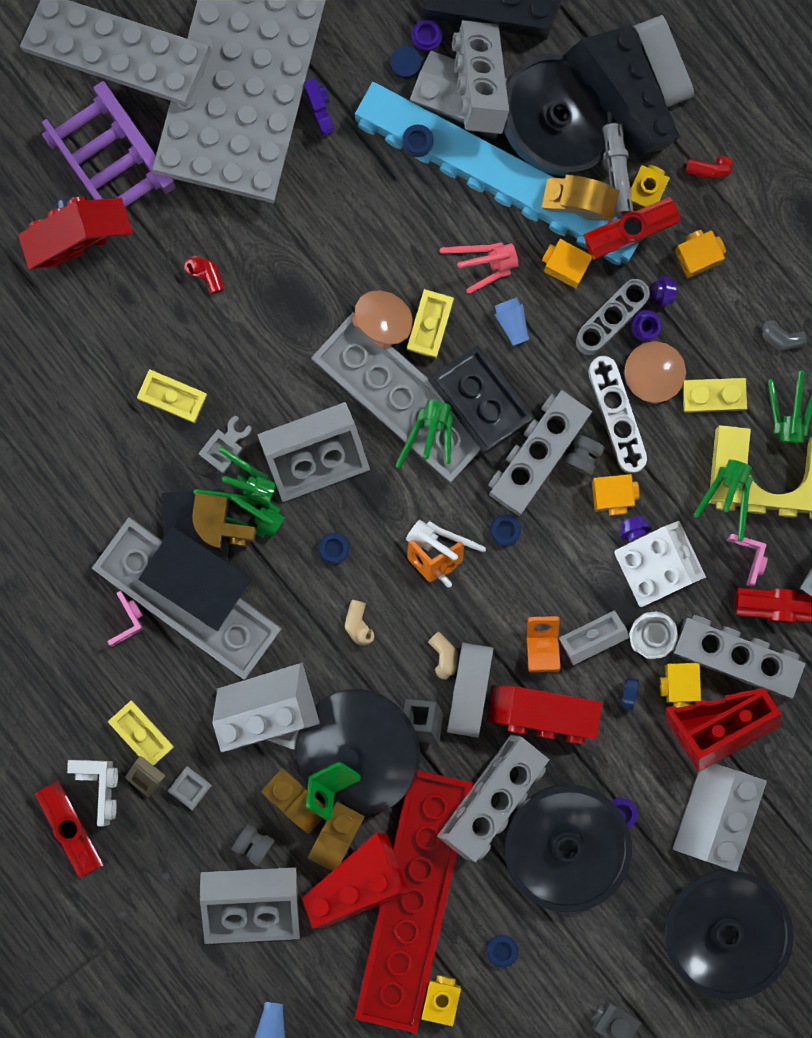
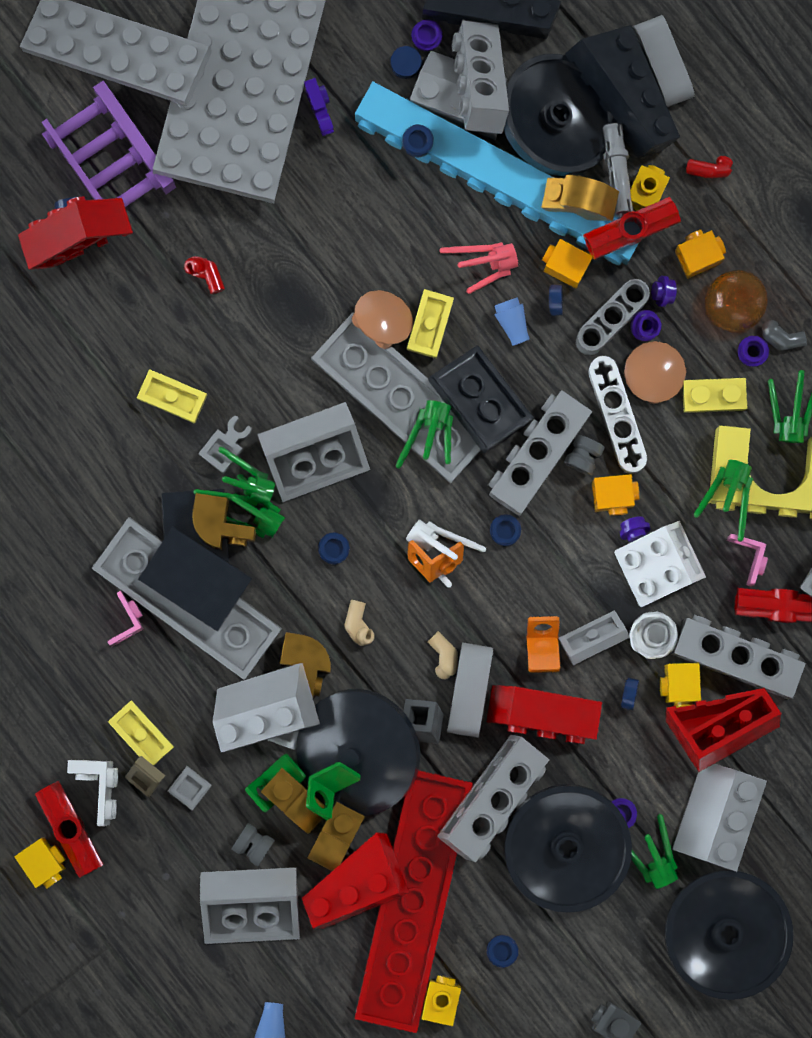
none -> yellow brick [14,837,66,889]
none -> green bracket [245,754,306,813]
none -> pearl gold brick [280,632,331,698]
none -> dark blue tile [549,284,563,316]
none -> green plant [631,814,678,889]
none -> clear orange cylinder [704,270,768,333]
none -> dark purple plate [737,336,769,367]

